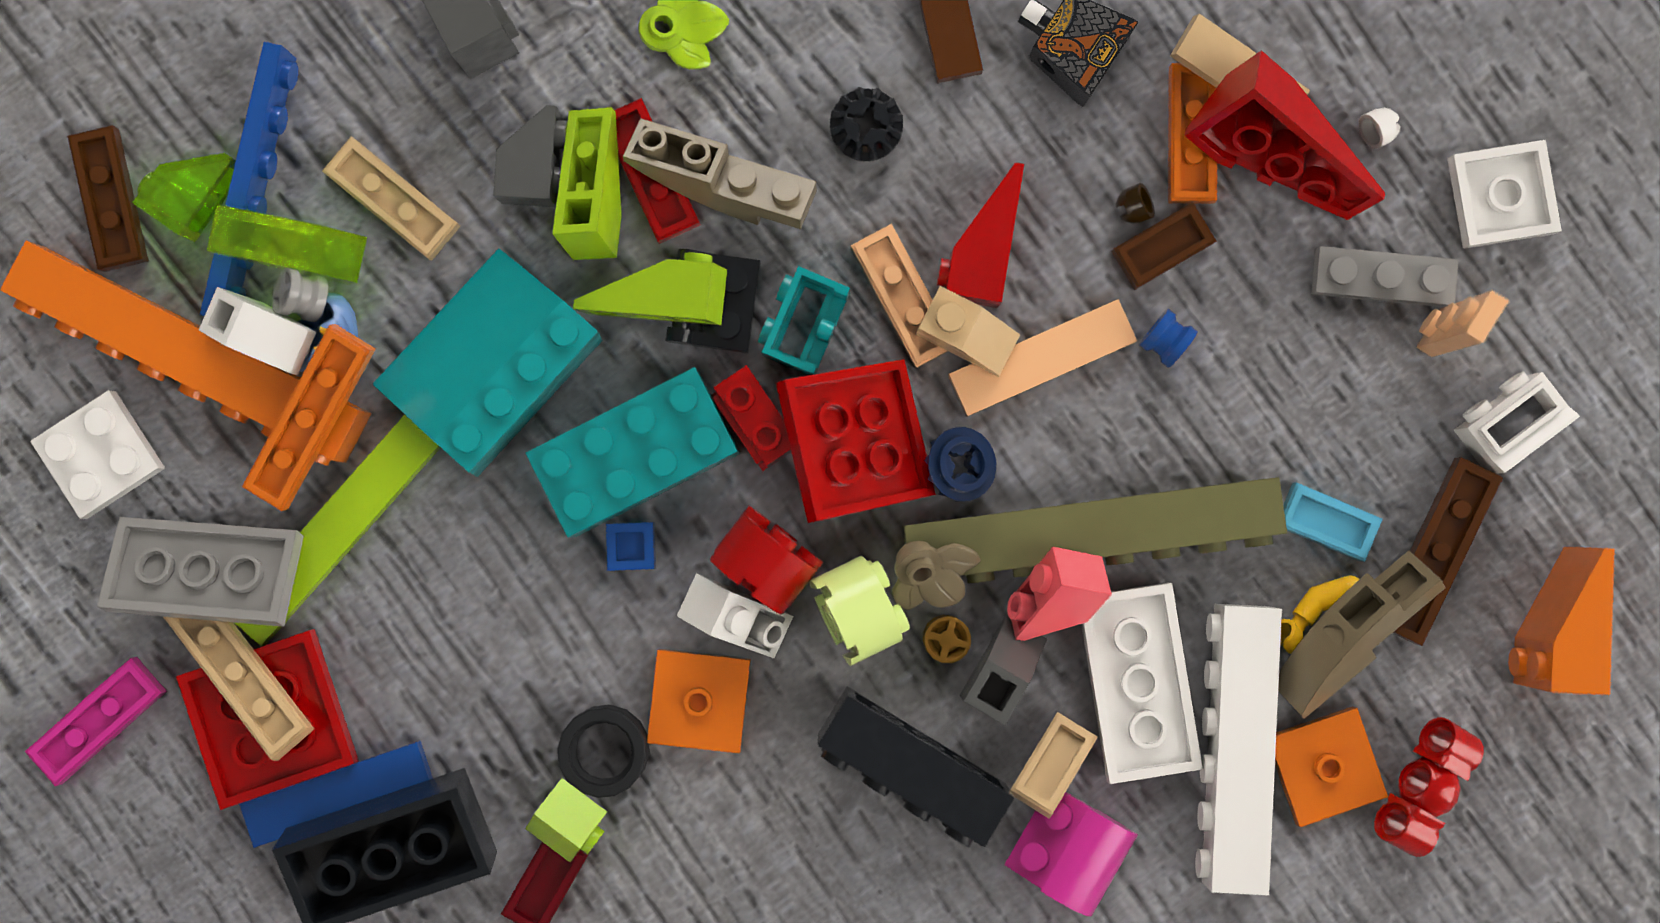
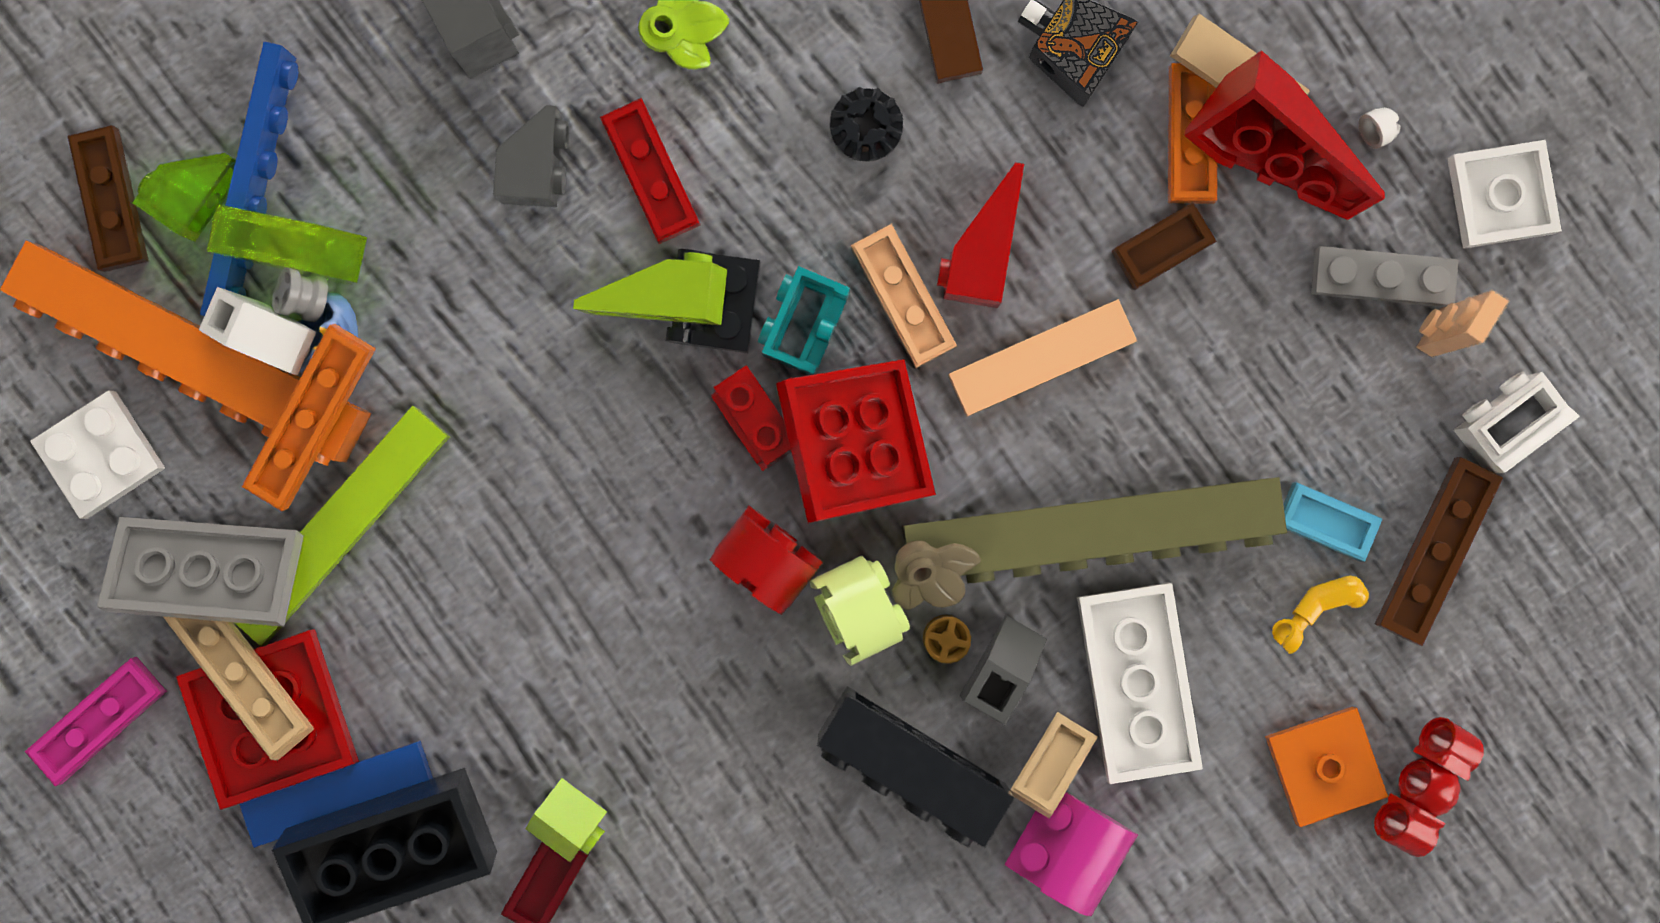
tan tile [322,136,461,261] -> none
teal slope [373,248,603,477] -> none
teal brick [525,367,741,538] -> none
lime slope [552,107,622,260] -> none
black tyre [557,705,650,798] -> none
blue plate [606,522,656,571] -> none
dark tan slope [623,118,817,229] -> none
orange plate [647,649,751,753] -> none
white slope [677,573,794,658] -> none
tan slope [916,286,1020,377] -> none
dark blue gear [924,427,996,502] -> none
coral slope [1007,547,1112,641] -> none
dark brown hinge [1116,183,1155,224] -> none
blue wheel [1139,309,1198,368] -> none
white brick [1195,604,1282,895] -> none
dark tan slope [1278,550,1446,719] -> none
orange slope [1508,547,1615,695] -> none

